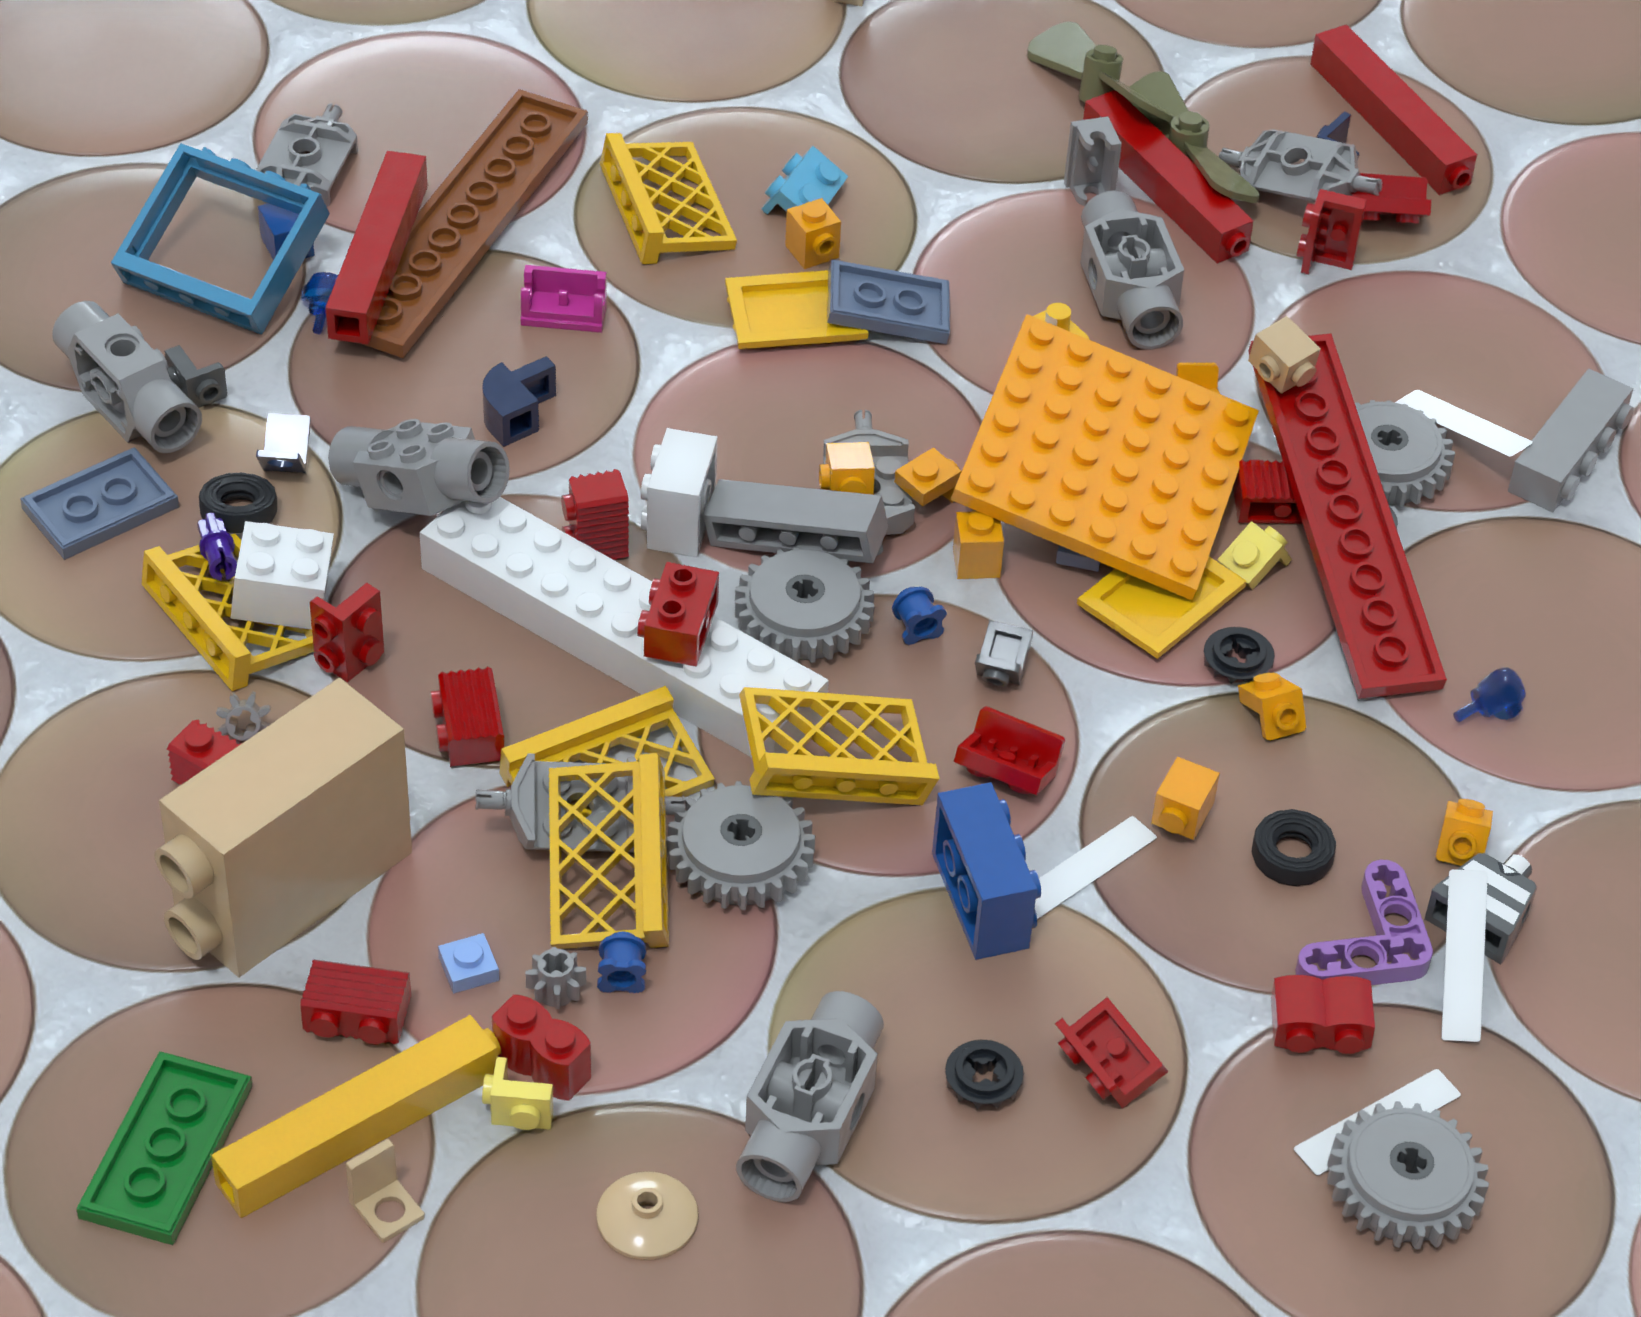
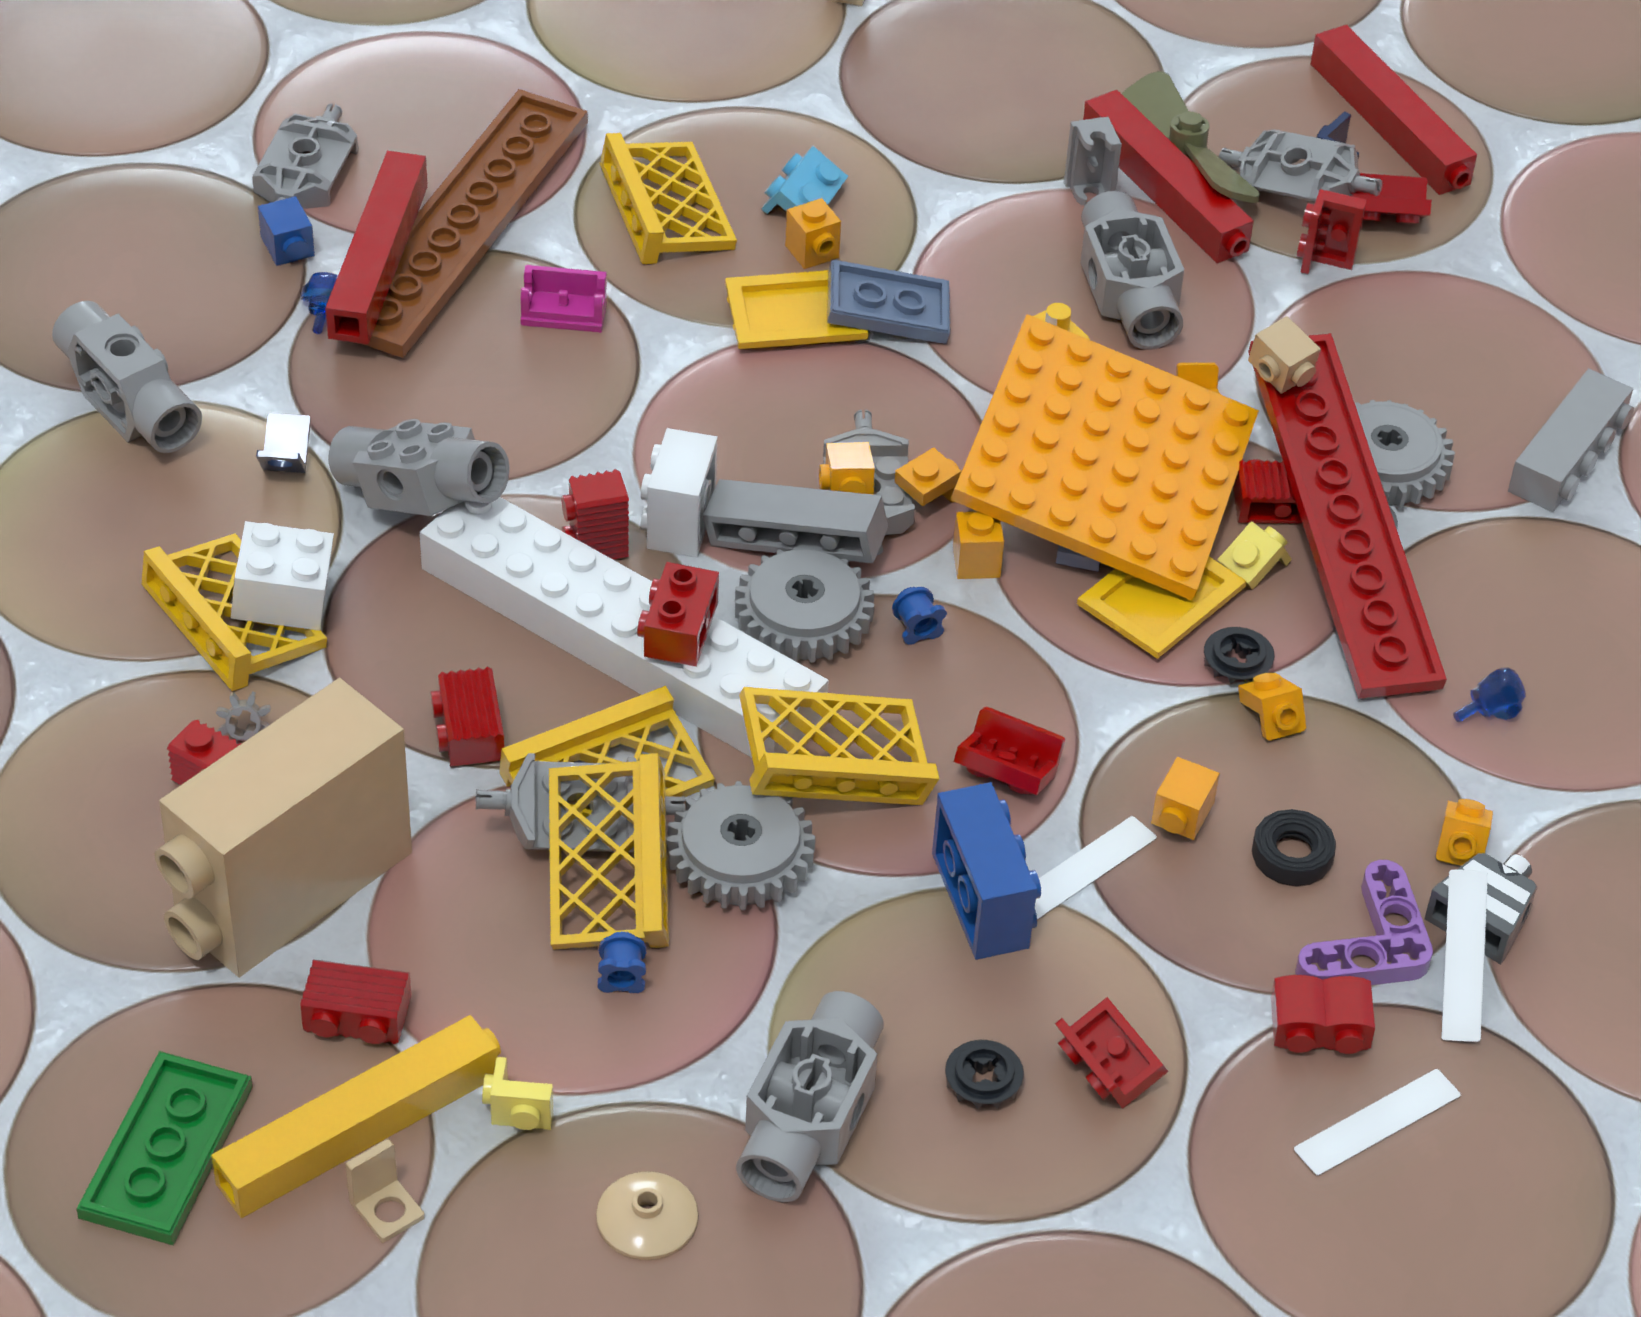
sand blue tile [20,447,179,560] -> none
dark azure window [111,143,330,335] -> none
dark grey bracket [164,345,227,408] -> none
dark purple axle [197,513,237,581] -> none
black tyre [199,472,277,533] -> none
red bracket [310,583,384,682] -> none
light blue plate [438,933,499,994] -> none
dark blue brick [482,356,556,447] -> none
red brick [492,994,591,1101] -> none
light grey gear [525,947,586,1009] -> none
bracket [975,620,1033,687] -> none
olive piece [1027,22,1175,123] -> none
light grey gear [1327,1101,1489,1249] -> none
white sticker [1395,390,1533,456] -> none

